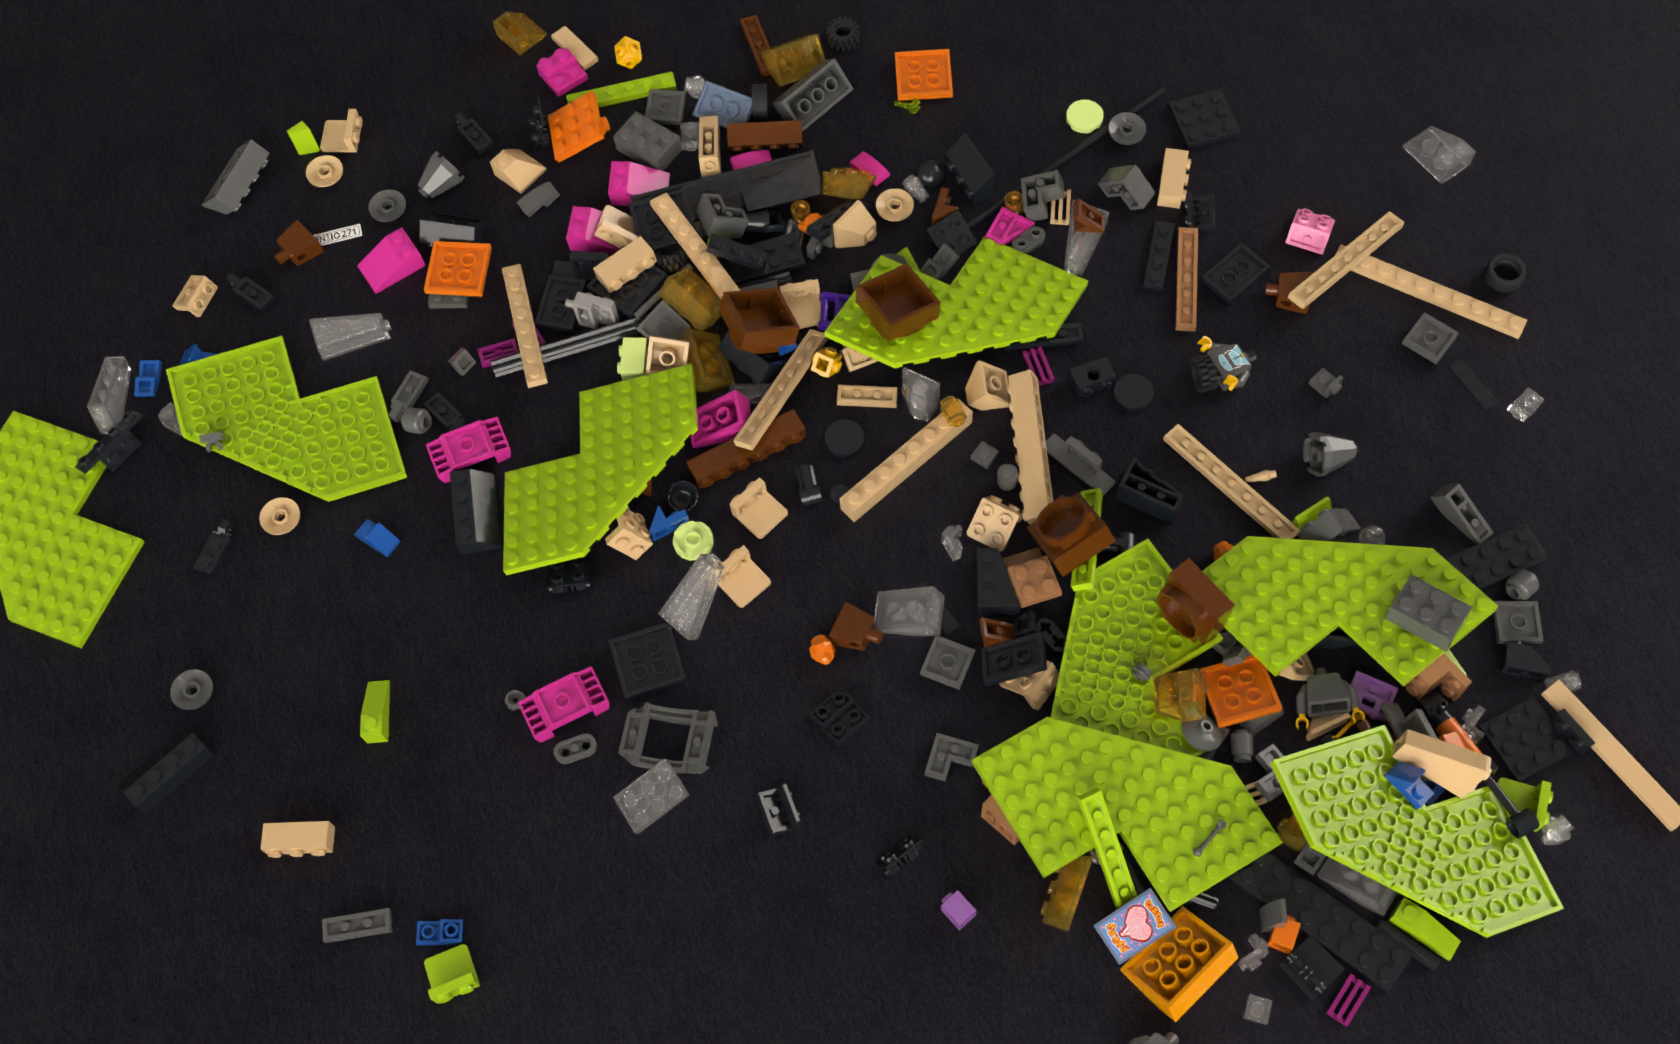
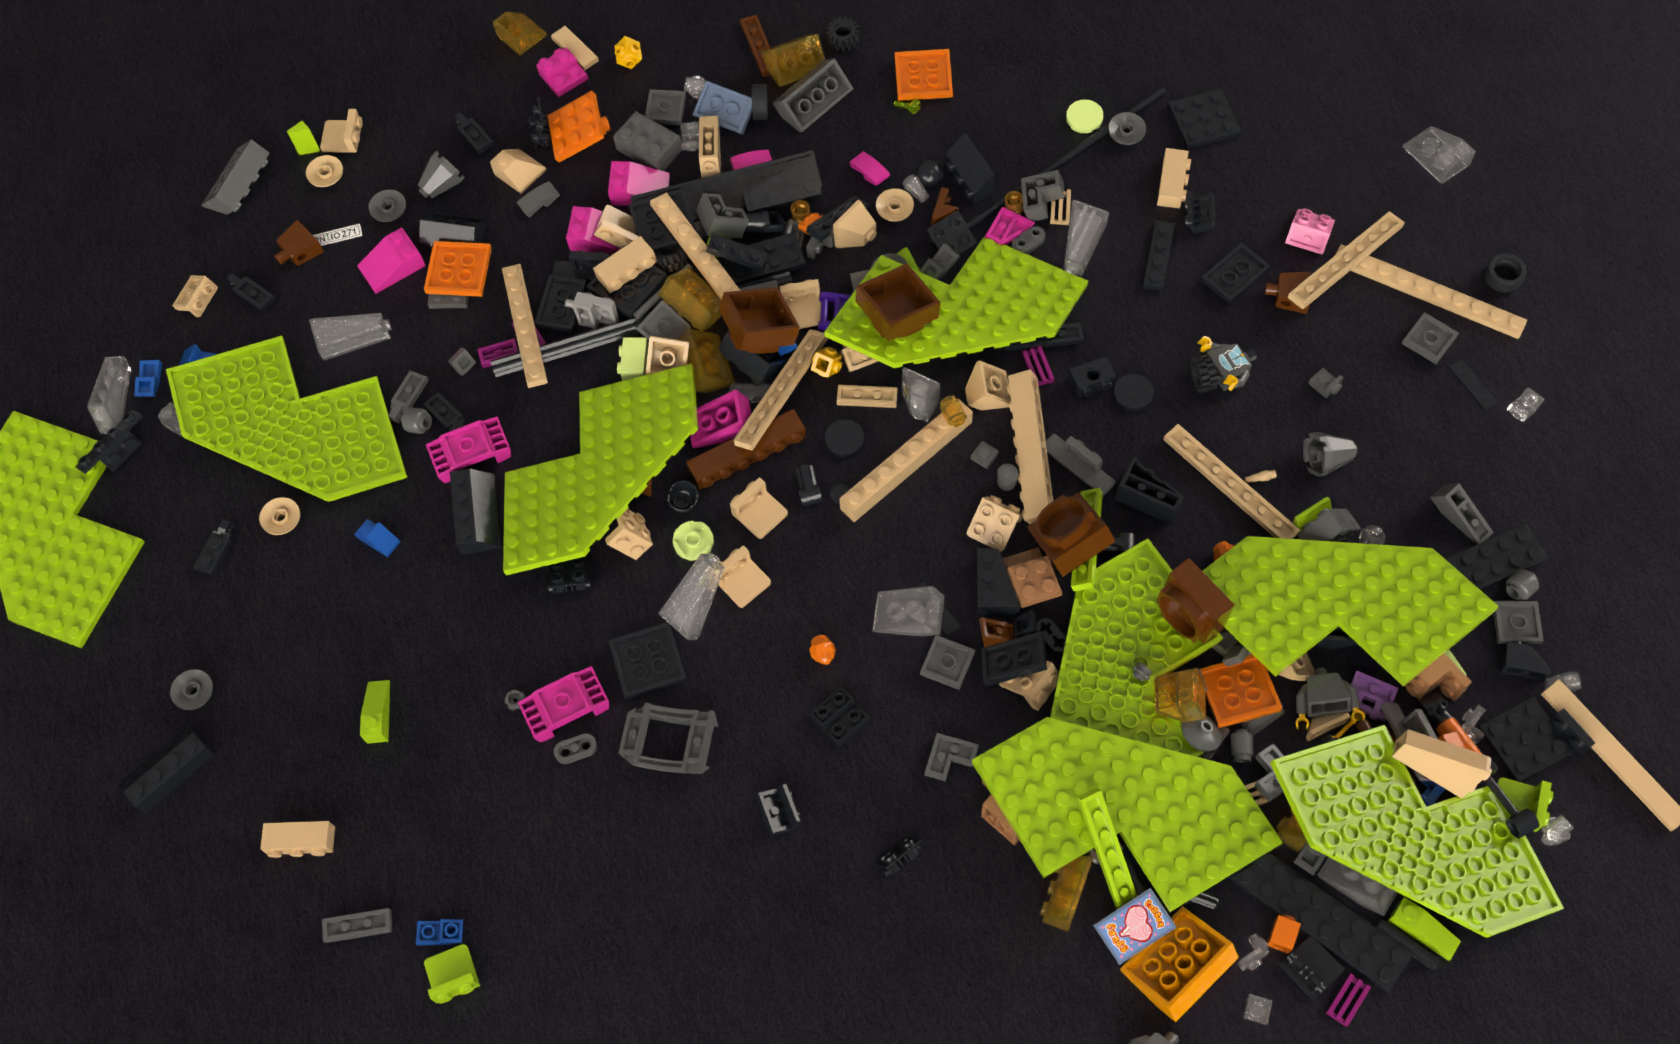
dark grey tile [199,431,226,452] -> none
lime plate [566,72,677,108] -> none
clear plate [613,759,689,834] -> none
blue slope [649,506,689,542] -> none
reddish brown brick [727,120,803,152] -> none
clear yellow slope [822,167,876,199] -> none
reddish brown torso [829,602,883,651] -> none
clear bracket [941,525,963,561] -> none
medium lavender brick [941,891,976,930] -> none
reddish brown slope [1073,199,1104,233] -> none
dark grey brick [1098,164,1155,210] -> none
medium nougat plate [1175,227,1198,332] -> none
dark grey hinge [1193,820,1226,857] -> none
dark grey slope [1259,899,1287,932] -> none
blue slope [1384,761,1434,810] -> none
dark grey brick [1386,575,1472,652] -> none

